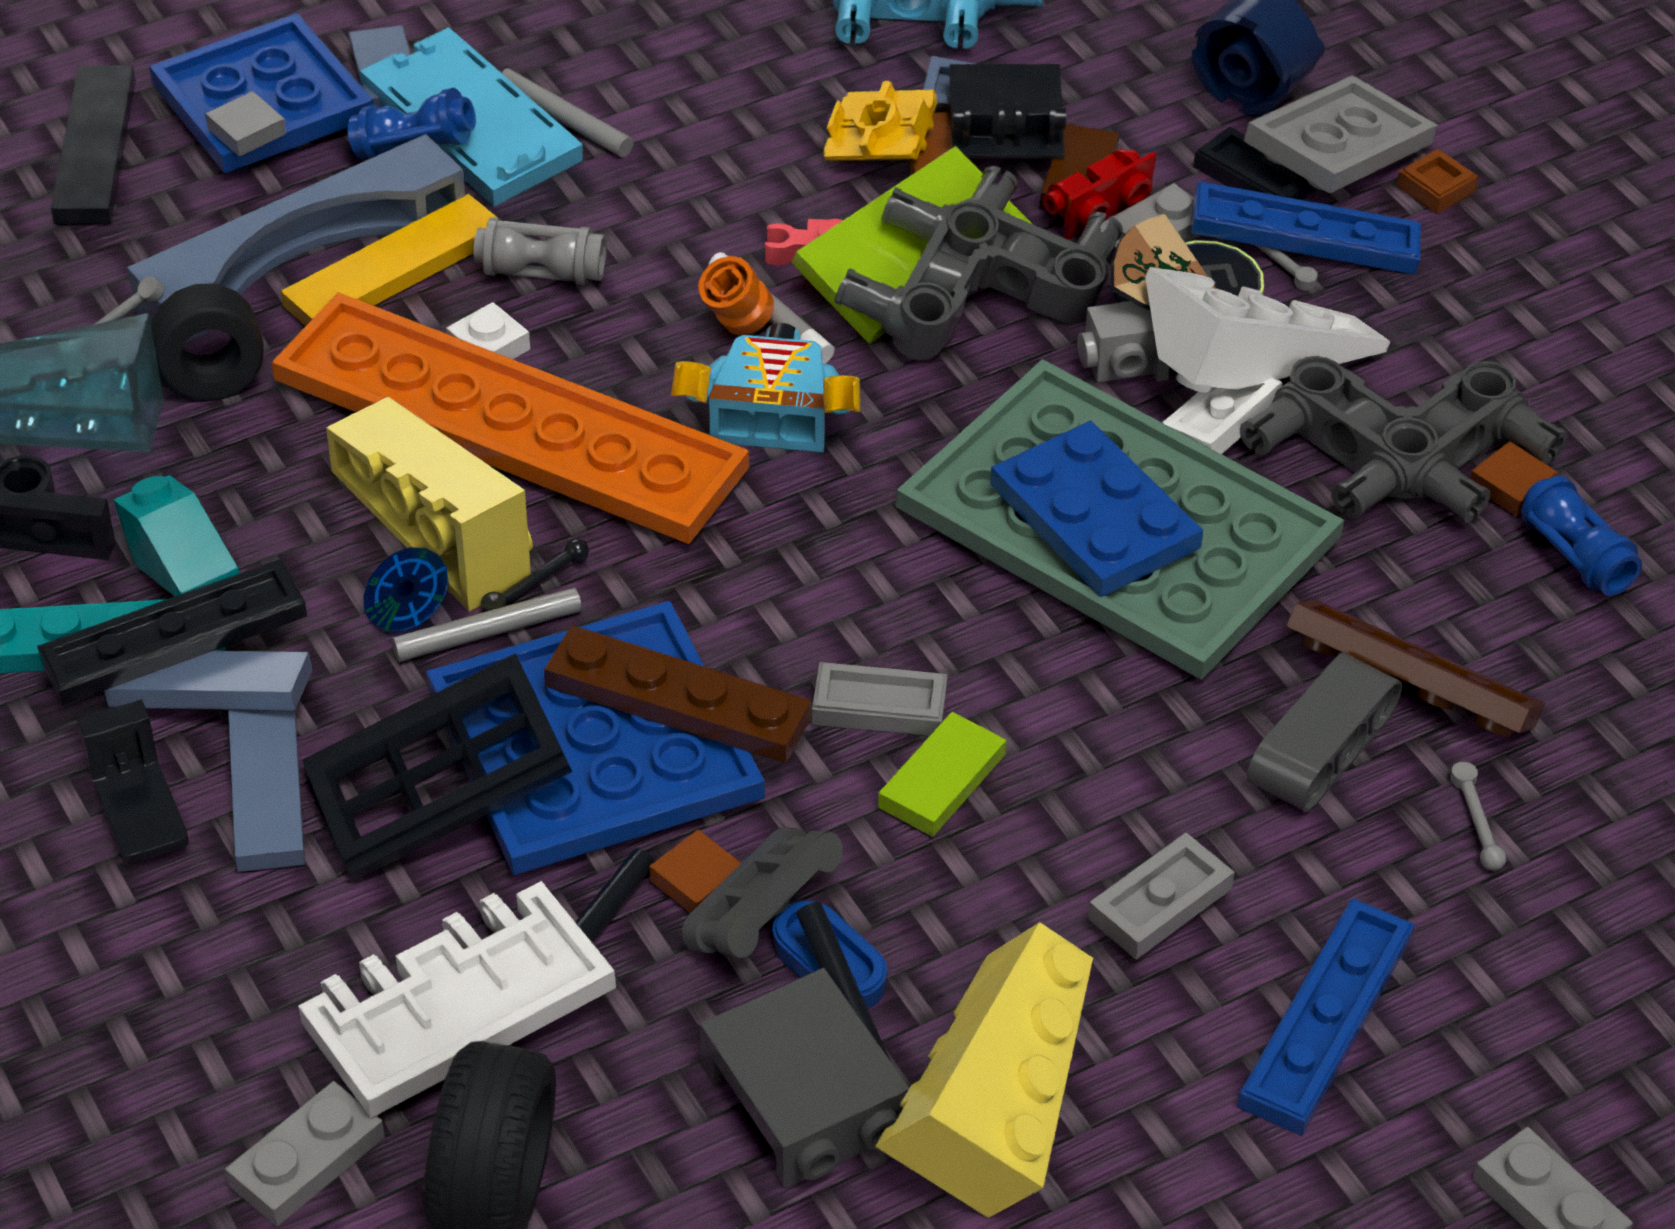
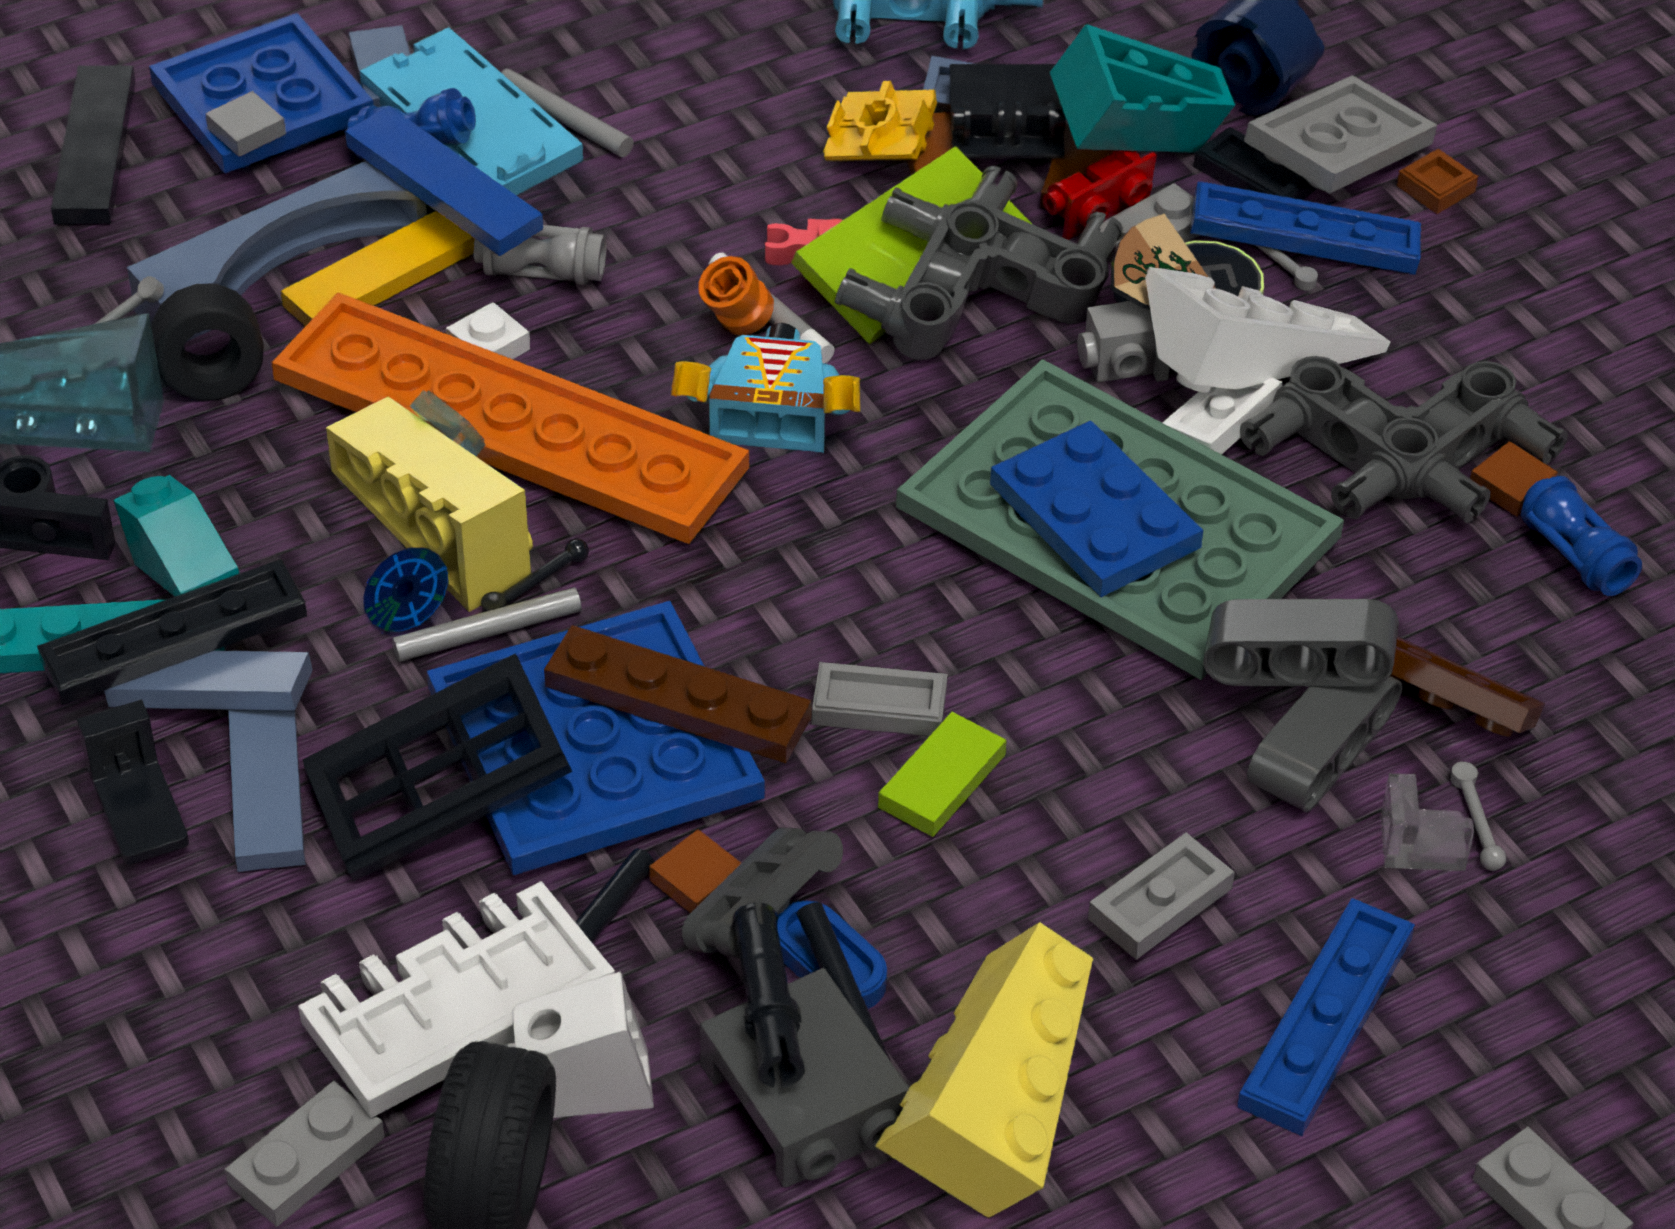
none -> blue tile [345,106,543,256]
none -> clear light blue tile [410,390,486,456]
none -> white torso [504,972,654,1118]
none -> black pin [732,902,805,1088]
none -> teal wedge [1050,24,1235,152]
none -> dark grey beam [1203,599,1399,686]
none -> clear panel [1381,773,1474,871]

